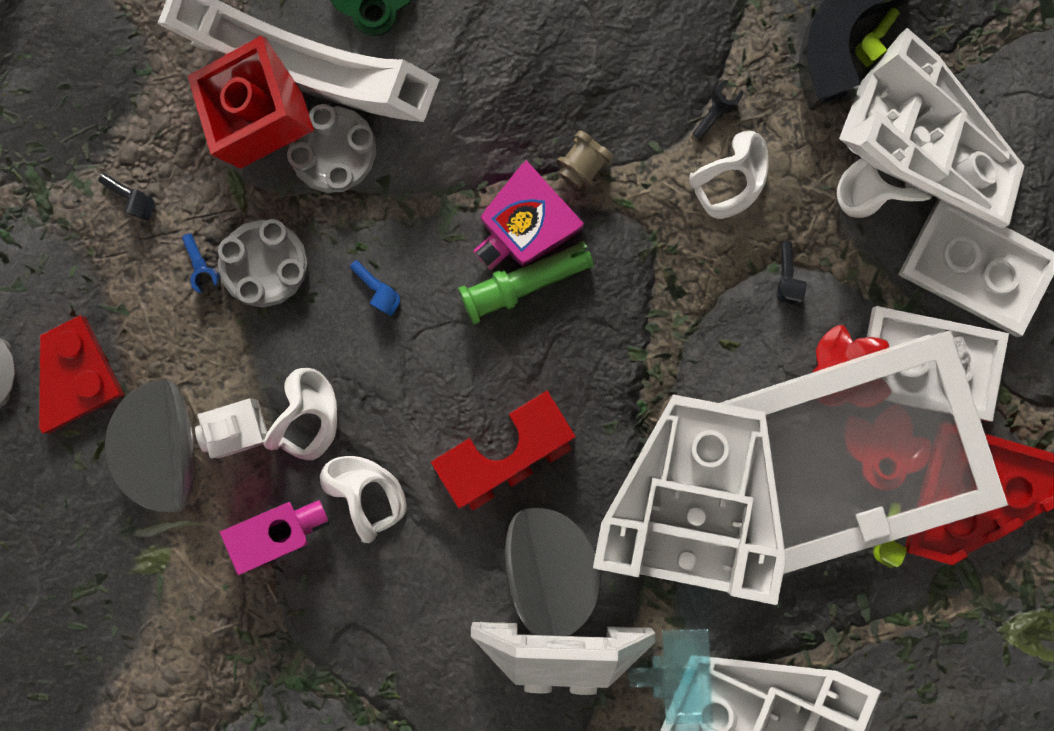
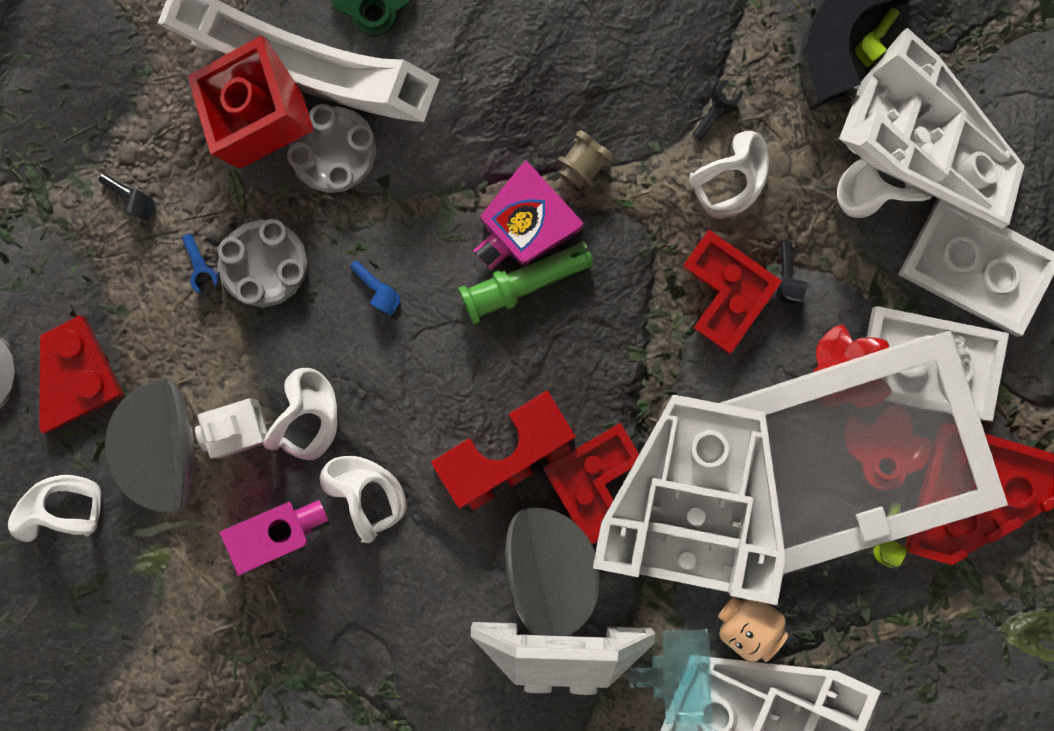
none -> white piece [8,475,102,542]
none -> red plate [543,423,639,544]
none -> red plate [681,230,782,355]
none -> light nougat head [718,597,788,662]

